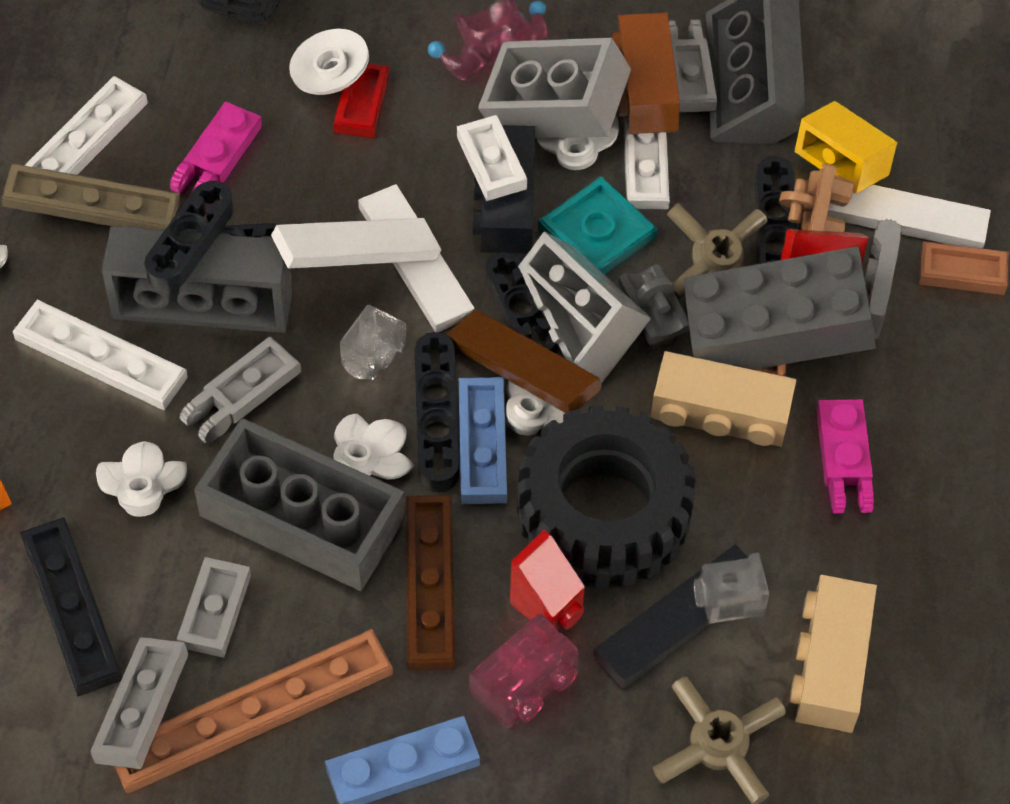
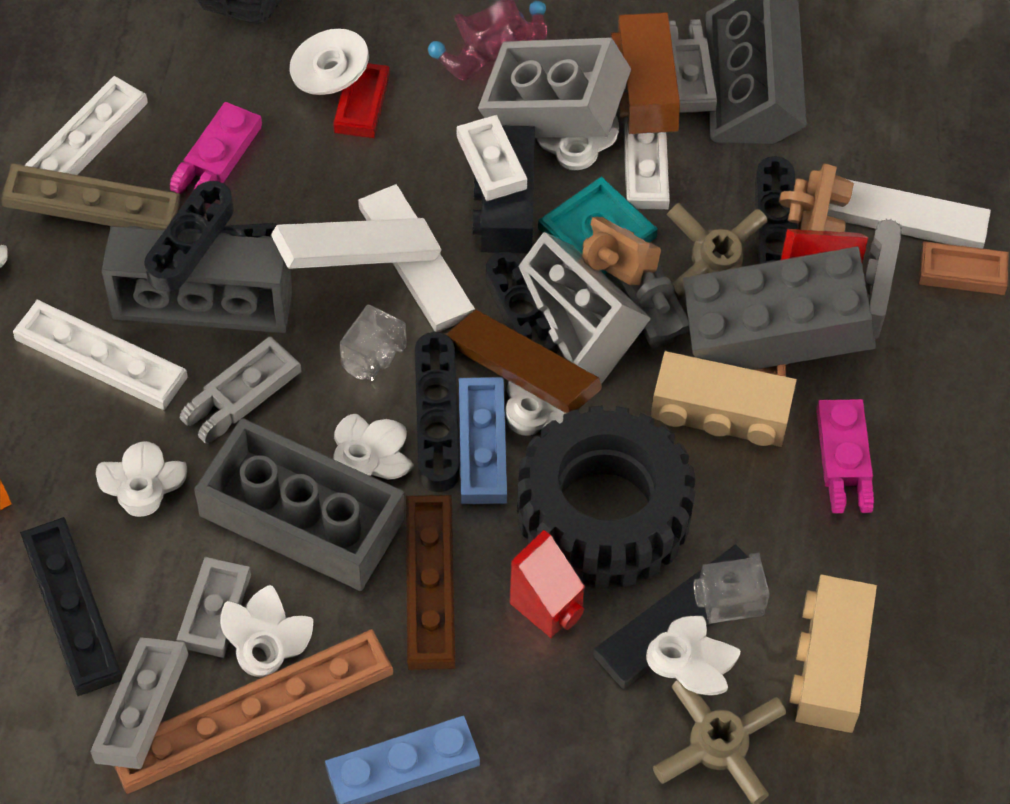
clear pink brick [469,614,579,729] -> none
yellow brick [794,101,897,194] -> none
none -> white plate [220,585,313,677]
none -> medium nougat hips [582,217,661,285]
none -> white plate [646,616,741,695]

